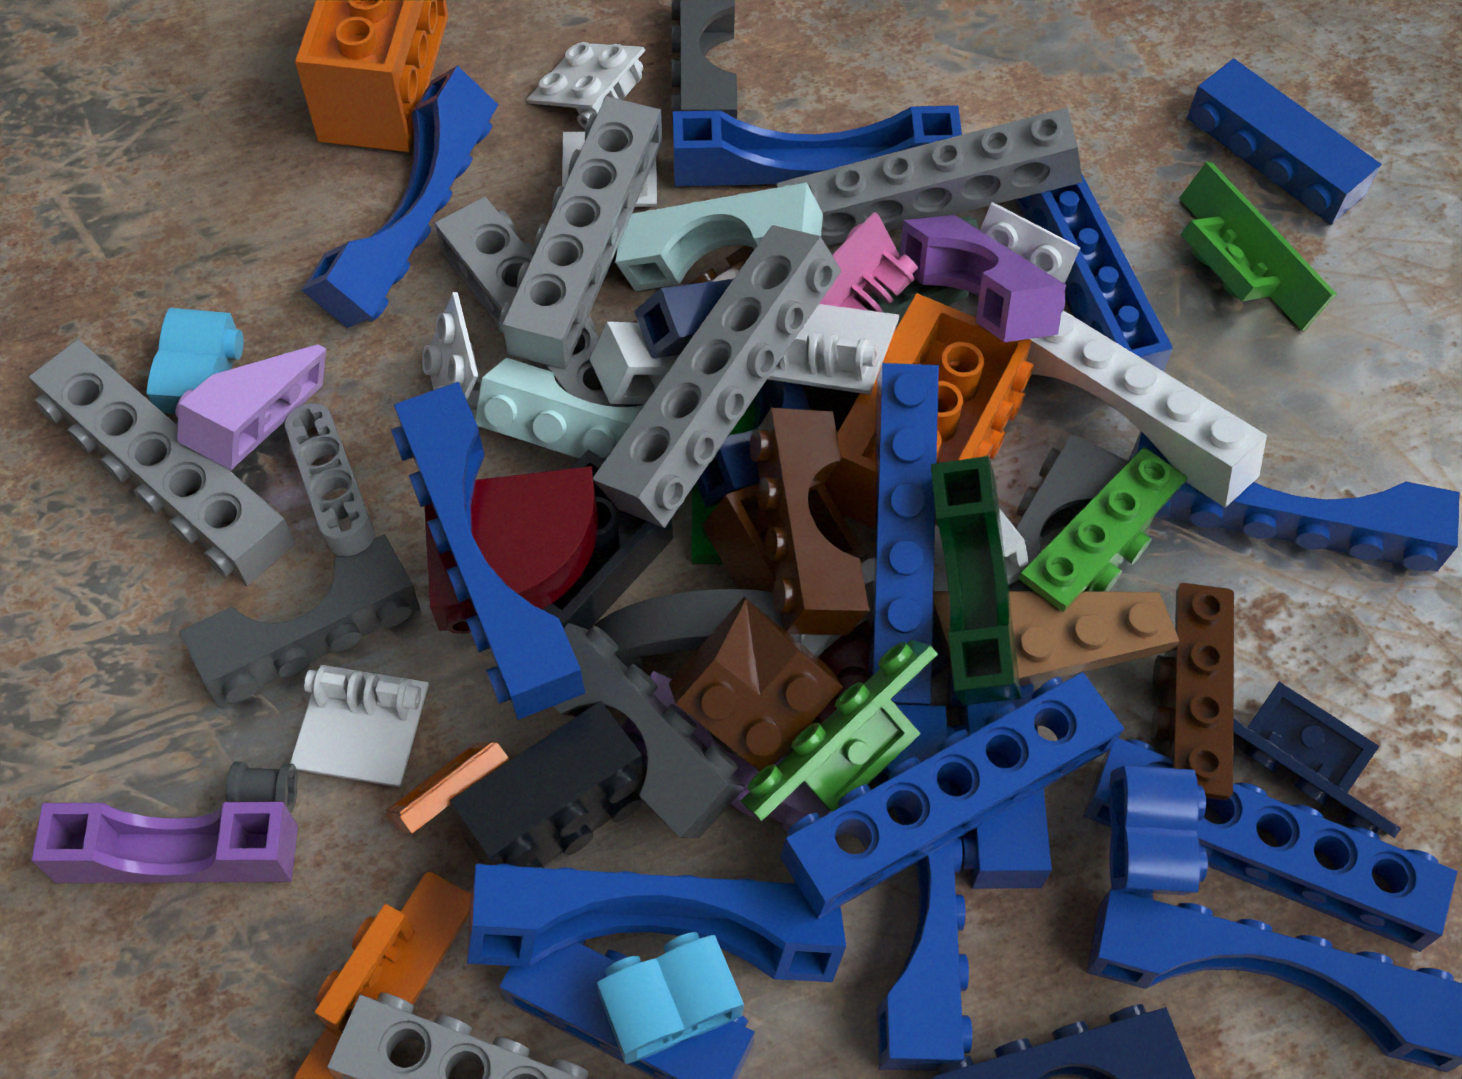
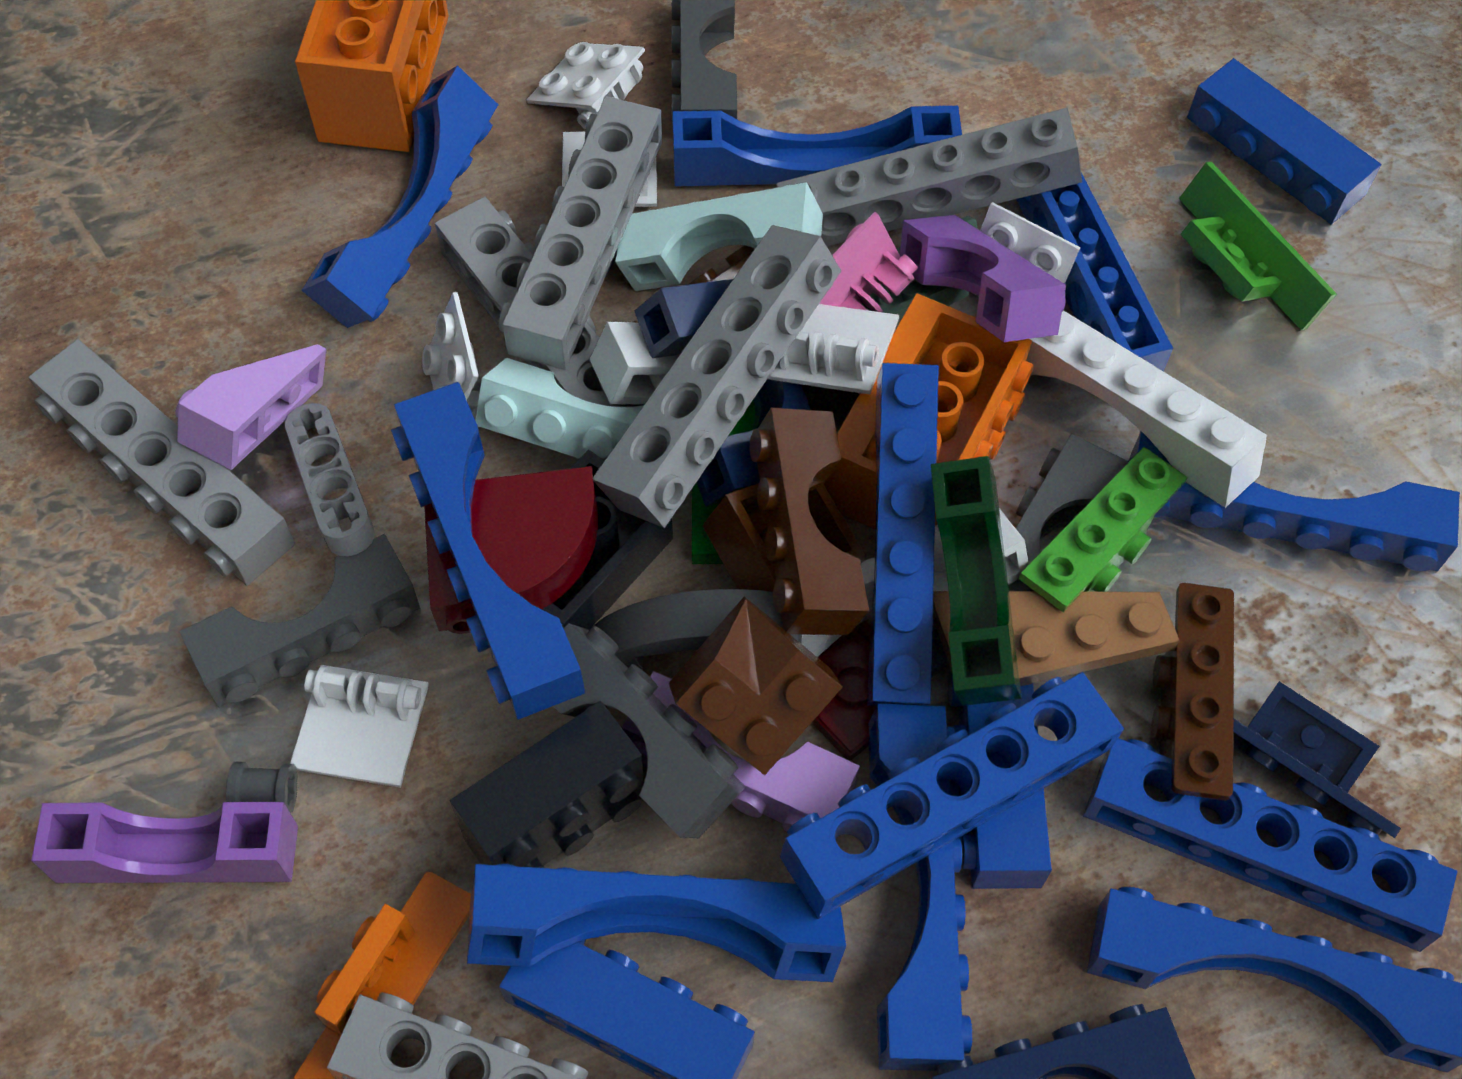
medium azure brick [147,308,244,414] -> none
orange tile [385,742,509,834] -> none
medium azure brick [597,932,744,1064] -> none
bright green bracket [740,640,938,821] -> none
blue brick [1109,765,1208,895] -> none

